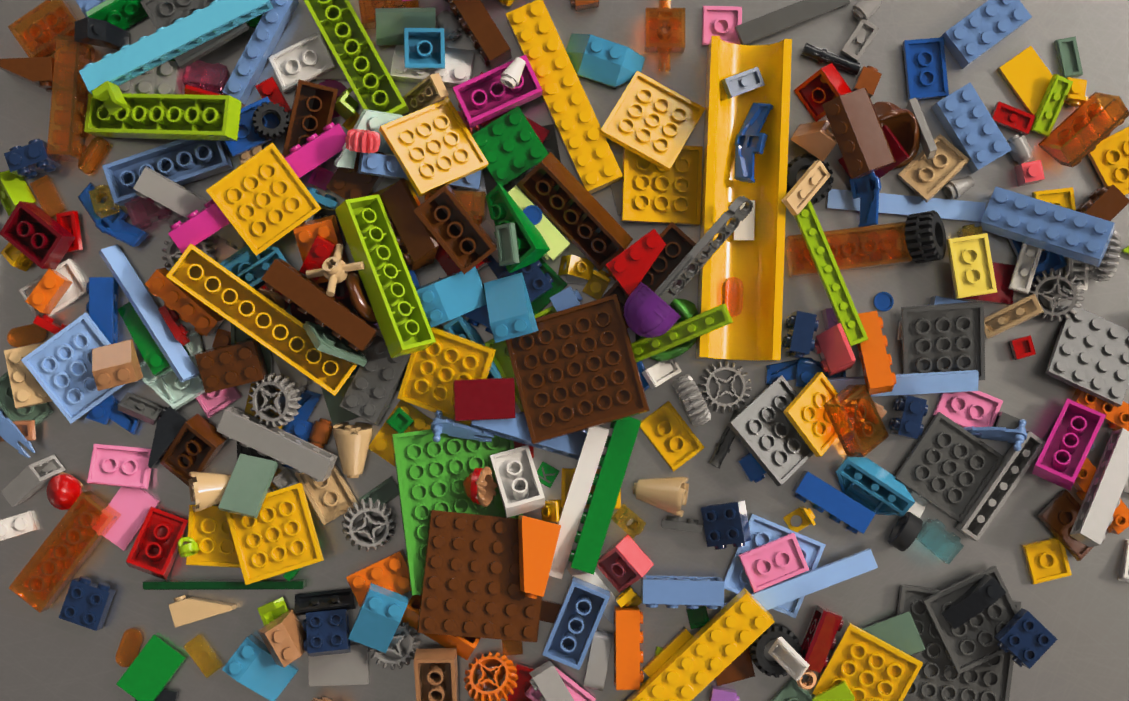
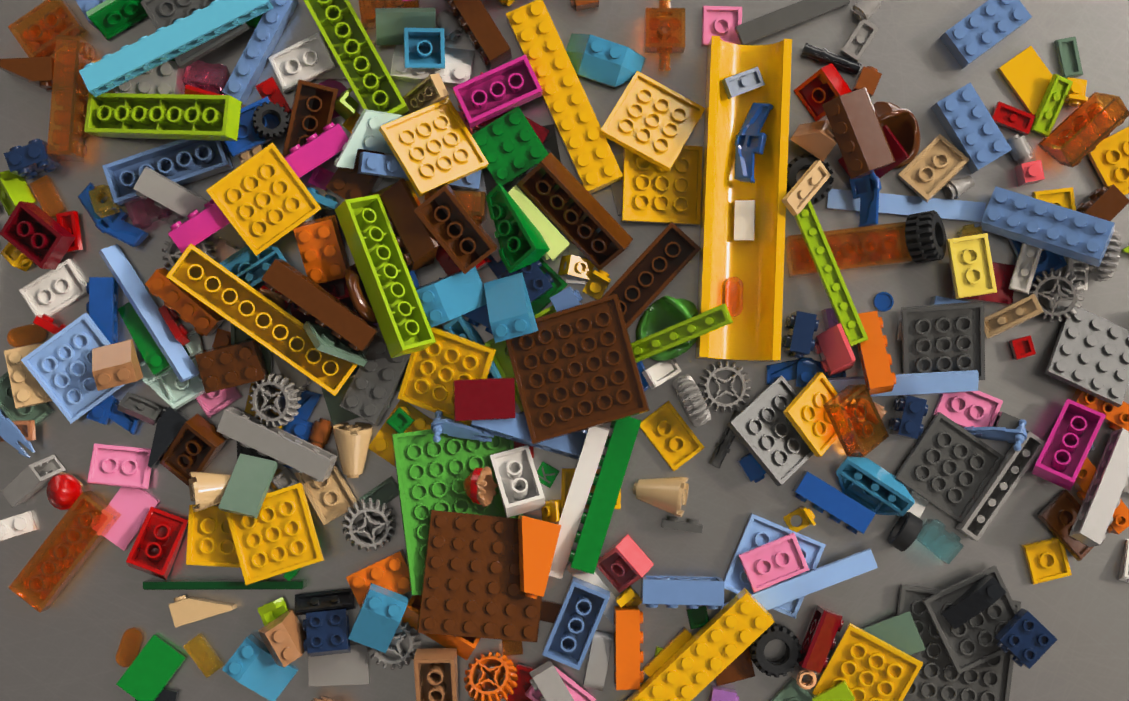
orange brick [25,269,73,315] -> none
dark blue brick [59,576,116,631] -> none
black slope [74,17,129,50] -> none
clear orange tile [78,137,109,174] -> none
lime panel [91,81,128,116] -> none
lime tile [178,537,199,557] -> none
red plate [299,235,336,280] -> none
tan bar [306,244,364,297] -> none
coral gear [345,129,380,153] -> none
sand green tile [495,223,520,266] -> none
white cone [500,57,526,89] -> none
blue piece [523,205,542,225] -> none
red wedge [605,229,666,297] -> none
clear yellow brick [611,504,646,539] -> none
piece [624,196,753,338] -> none
dark blue brick [701,500,752,550] -> none
white tile [768,637,810,681] -> none
blue plate [903,37,949,100] -> none
light grey tile [906,98,937,159] -> none

